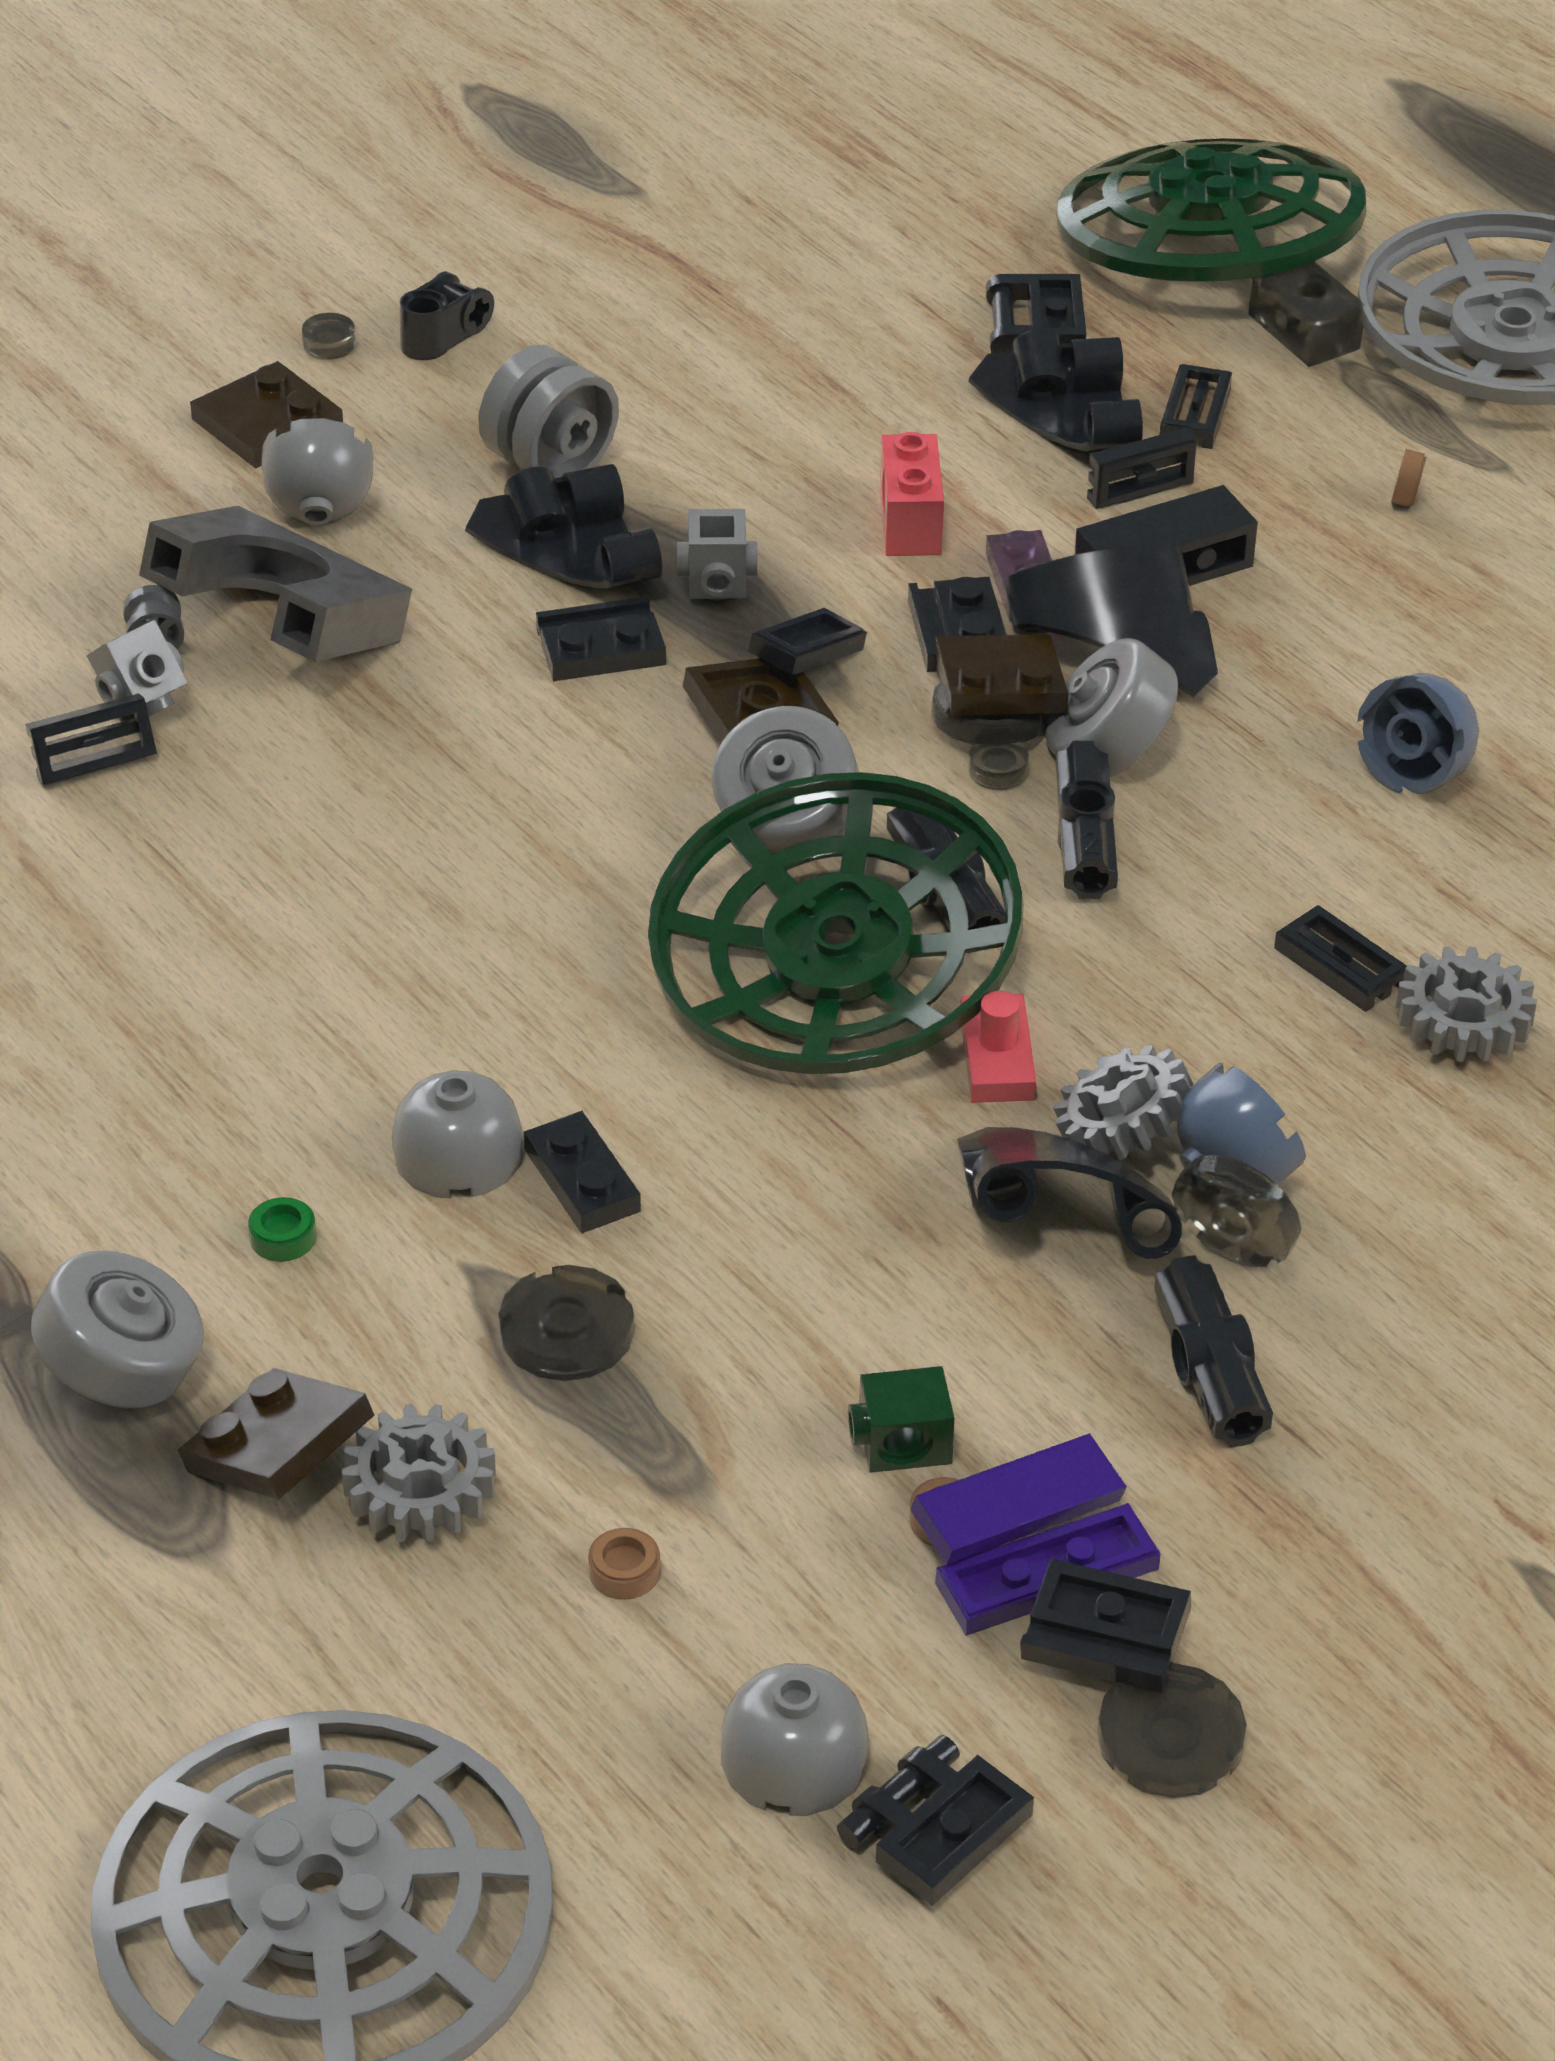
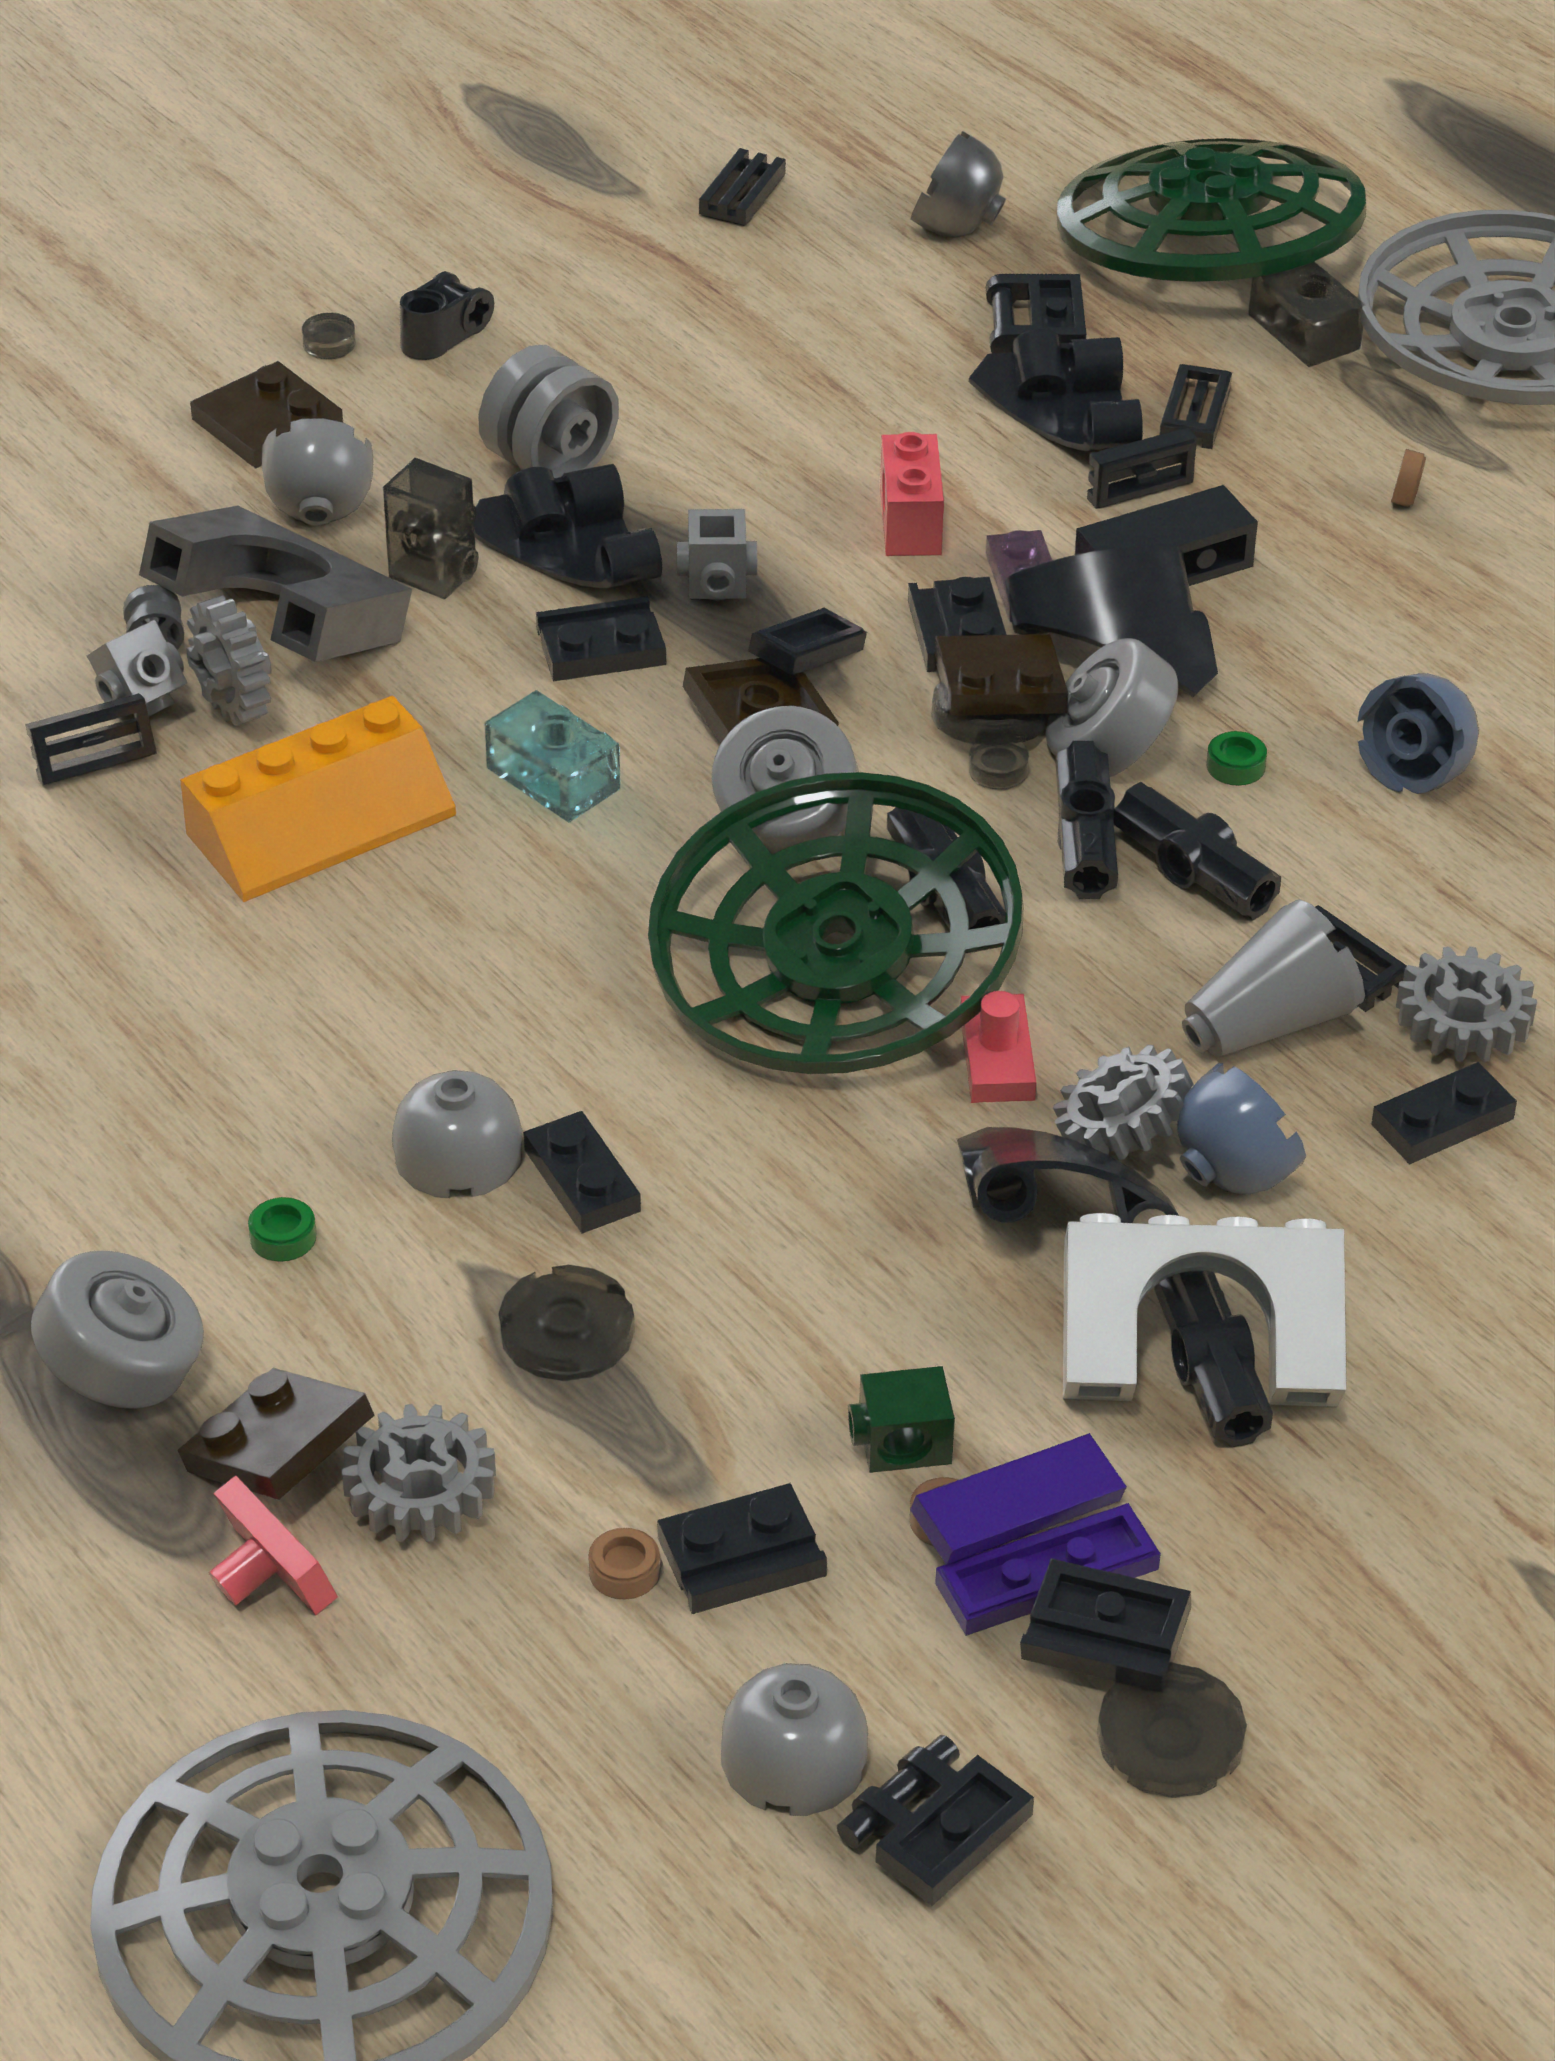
clear smoke tile [1172,1155,1302,1267] -> none
none -> light orange slope [180,695,456,902]
none -> light grey gear [186,595,271,726]
none -> coral tile [209,1475,338,1615]
none -> clear smoke brick [383,458,479,599]
none -> clear light blue brick [484,690,620,823]
none -> black plate [657,1483,827,1614]
none -> black tile [699,148,786,226]
none -> flat silver cylinder [911,131,1006,237]
none -> white arch [1063,1213,1346,1407]
none -> black piece [1113,782,1281,920]
none -> light grey cone [1182,899,1365,1057]
none -> green tile [1206,731,1267,786]
none -> black plate [1371,1062,1517,1165]

